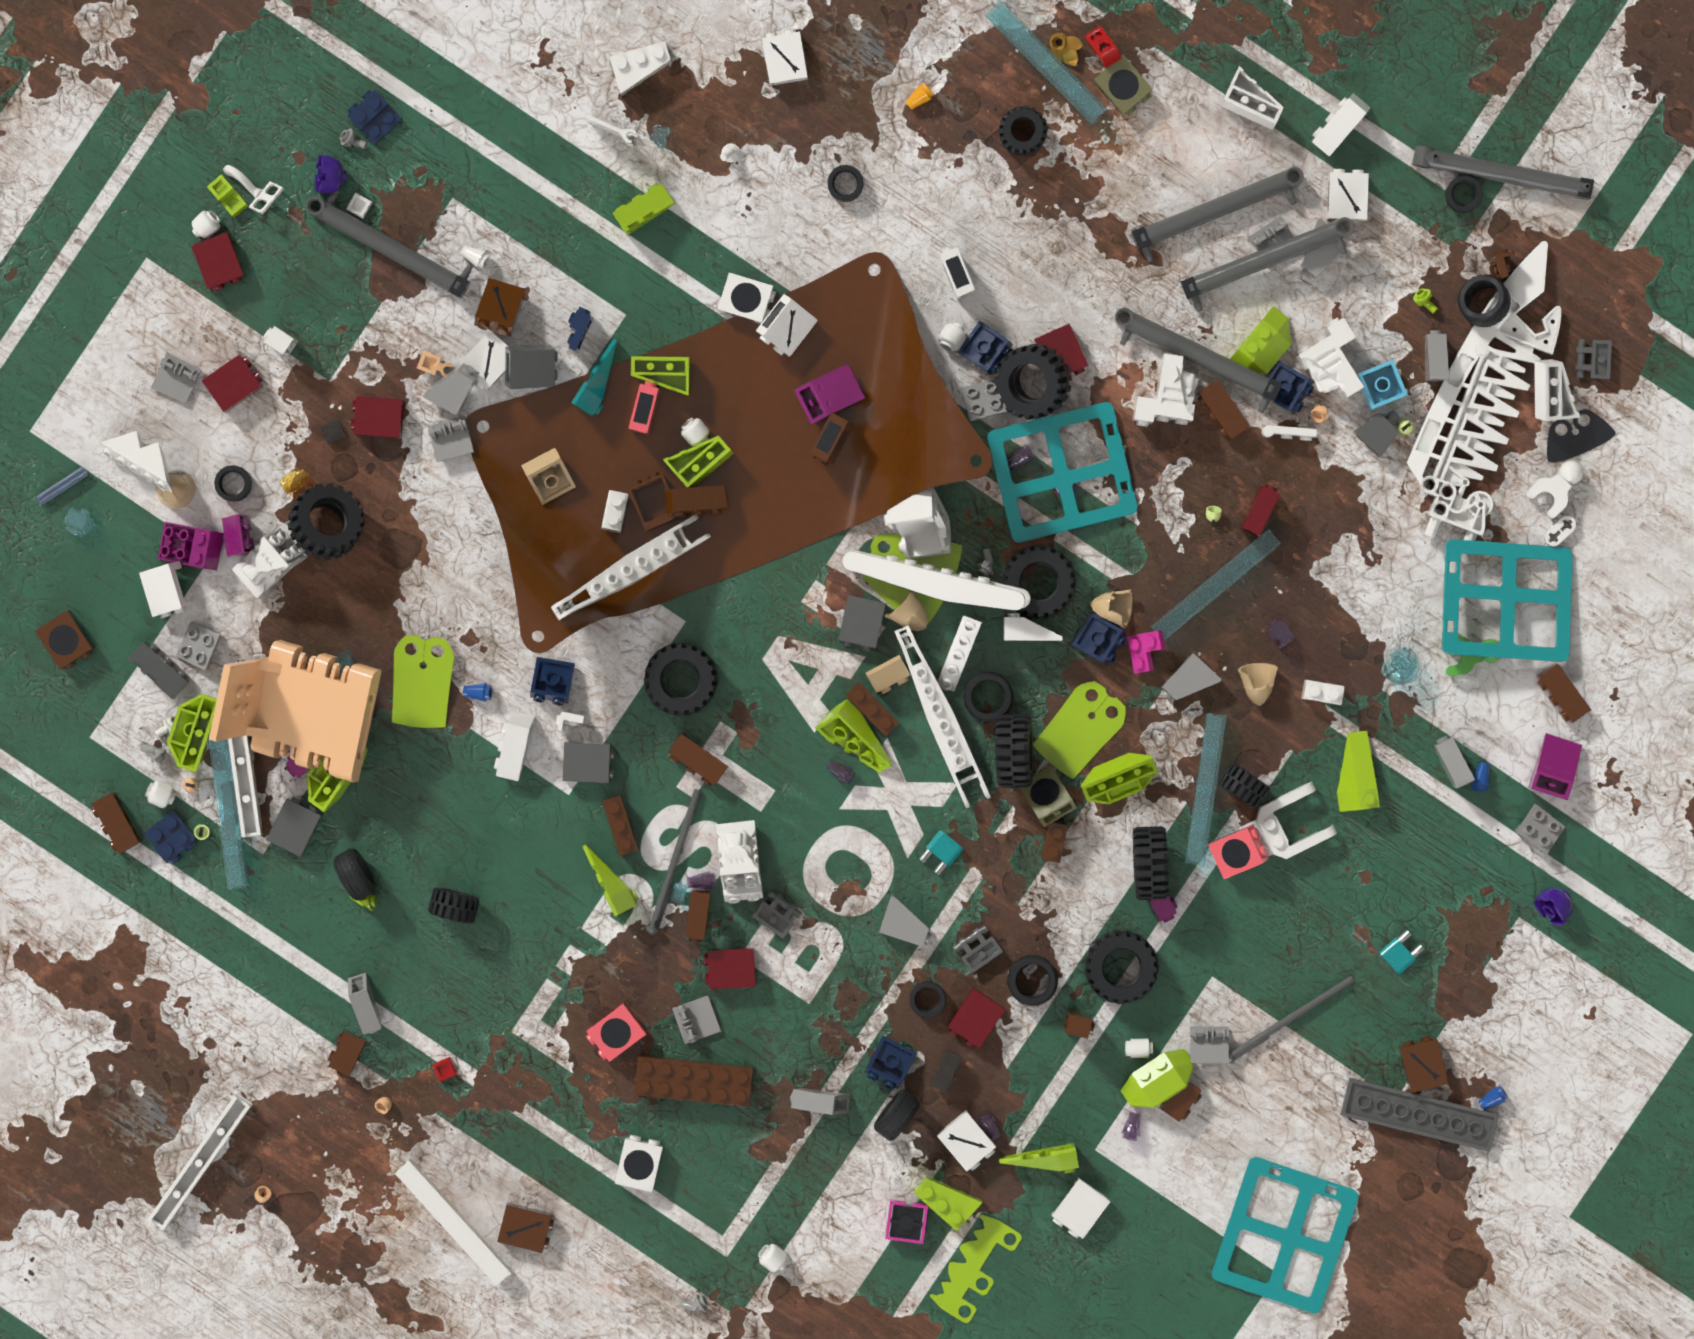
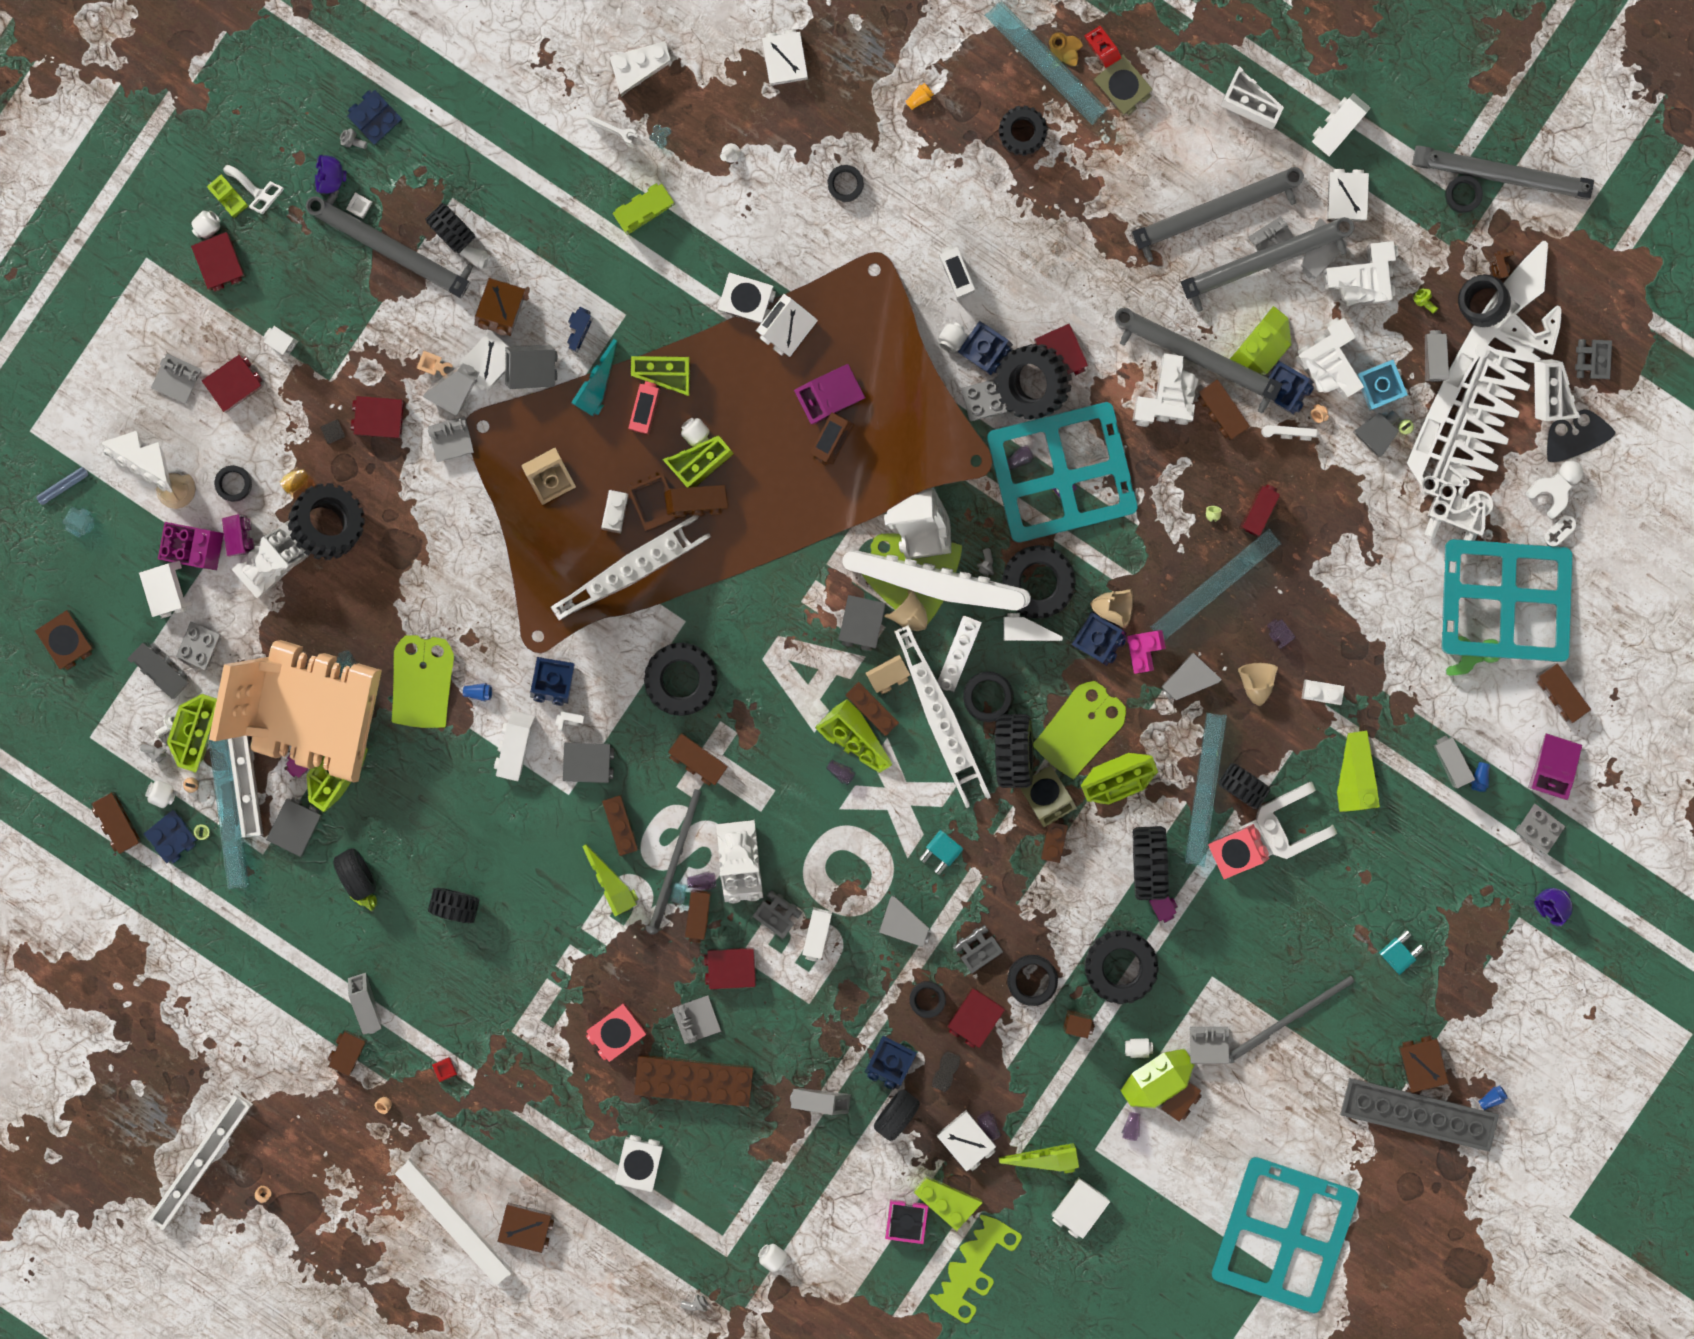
clear light blue cylinder [1381,647,1420,685] -> none
none -> black tyre [425,203,476,253]
none -> white brick [802,907,832,961]
none -> white brick [1323,241,1398,306]

